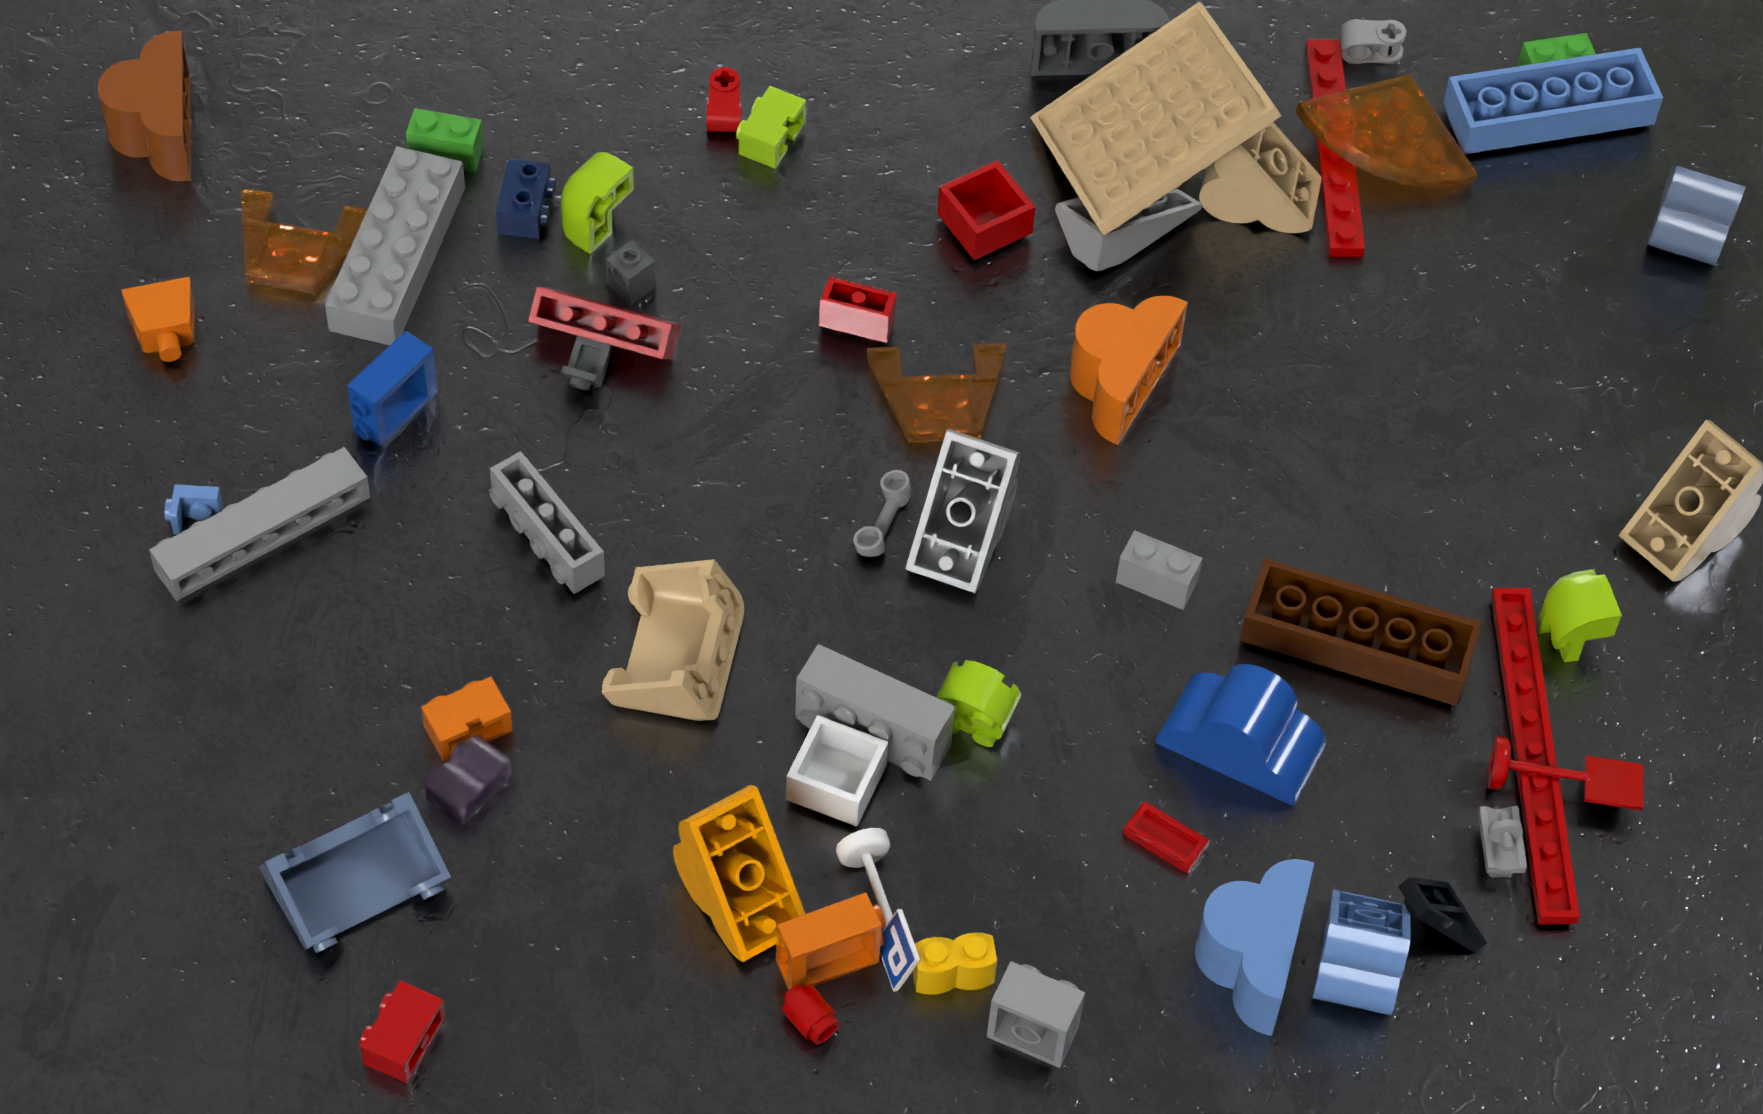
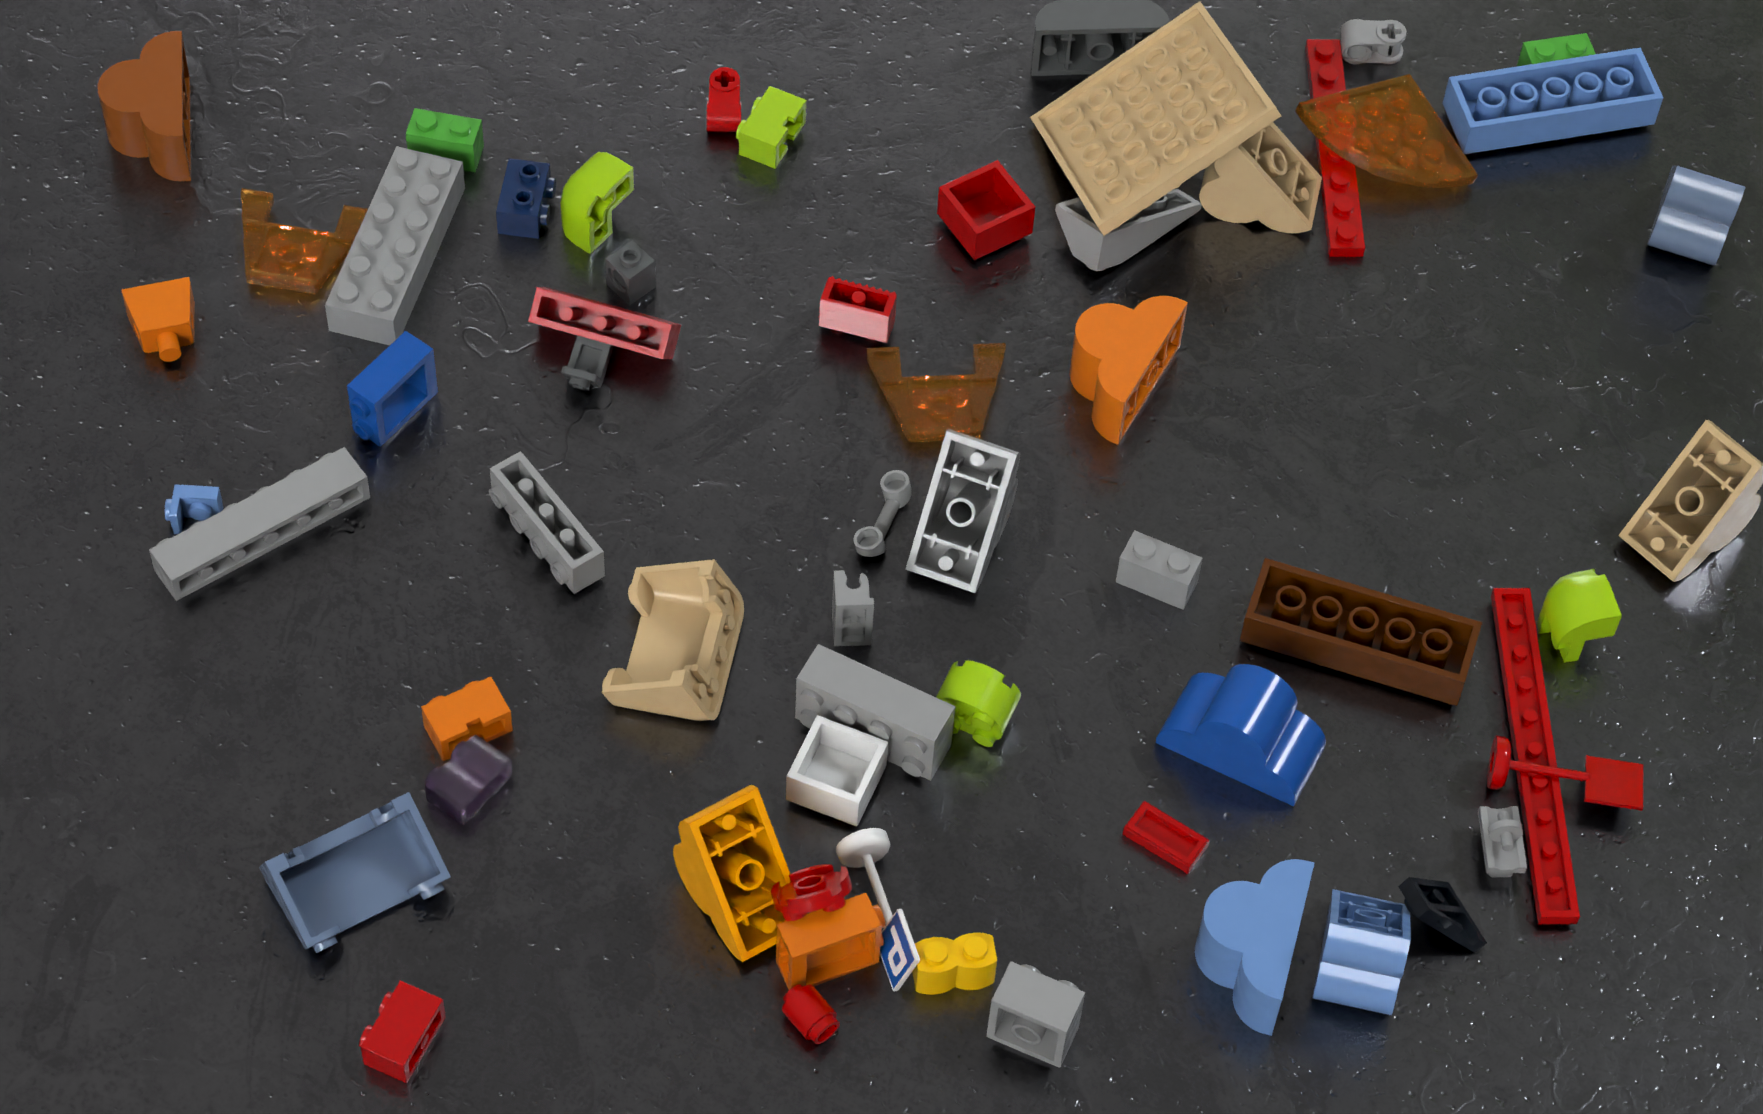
none -> red plate [771,864,852,921]
none -> light grey hinge [832,570,874,646]

